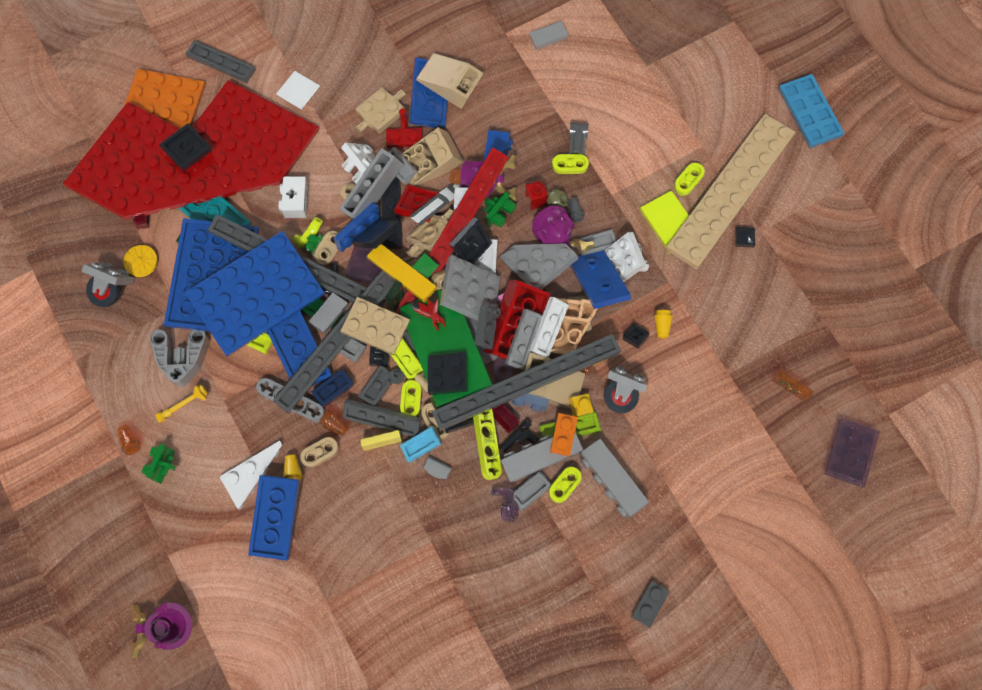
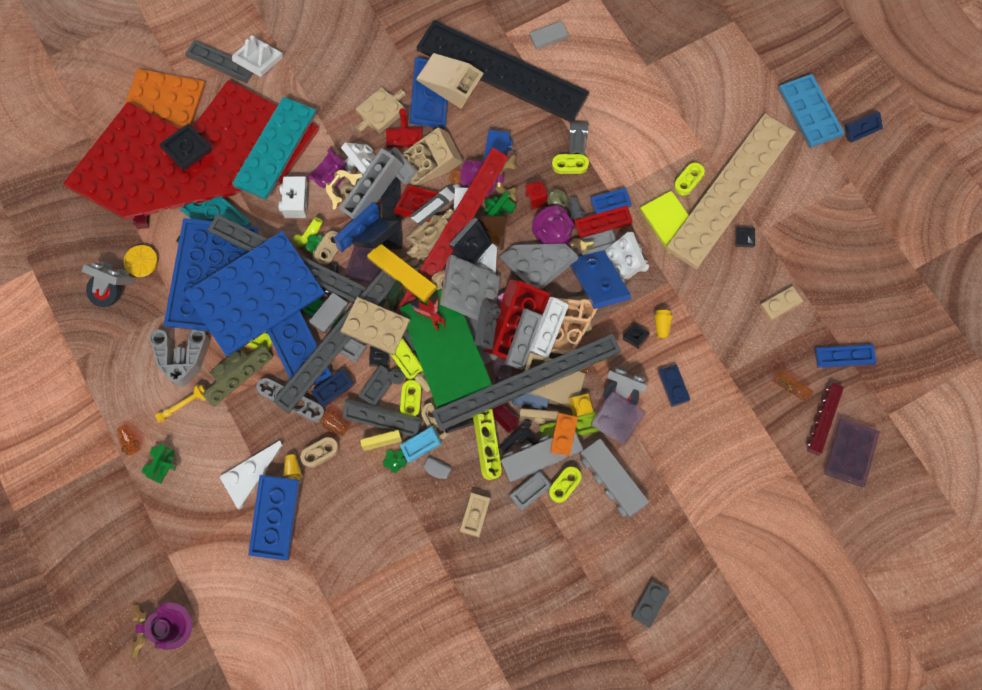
white sticker [276,71,320,110] -> none
green tile [412,253,439,279] -> none
black plate [428,352,468,395] -> none
clear purple plate [491,487,519,522] -> none
none -> olive bracket [202,345,273,407]
none -> white plate [232,35,283,77]
none -> teal plate [232,97,316,200]
none -> magenta helmet [307,146,363,209]
none -> green plant [383,450,407,473]
none -> black plate [416,20,589,123]
none -> tan plate [460,493,491,538]
none -> reddish brown slope [477,215,506,250]
none -> tan plate [520,408,560,424]
none -> red plate [574,205,633,239]
none -> blue plate [590,188,632,214]
none -> clear purple plate [591,391,646,445]
none -> dark blue plate [658,364,690,408]
none -> tan plate [760,286,804,322]
none -> dark red piece [807,383,844,456]
none -> blue tile [815,344,877,368]
none -> dark blue plate [845,111,883,143]

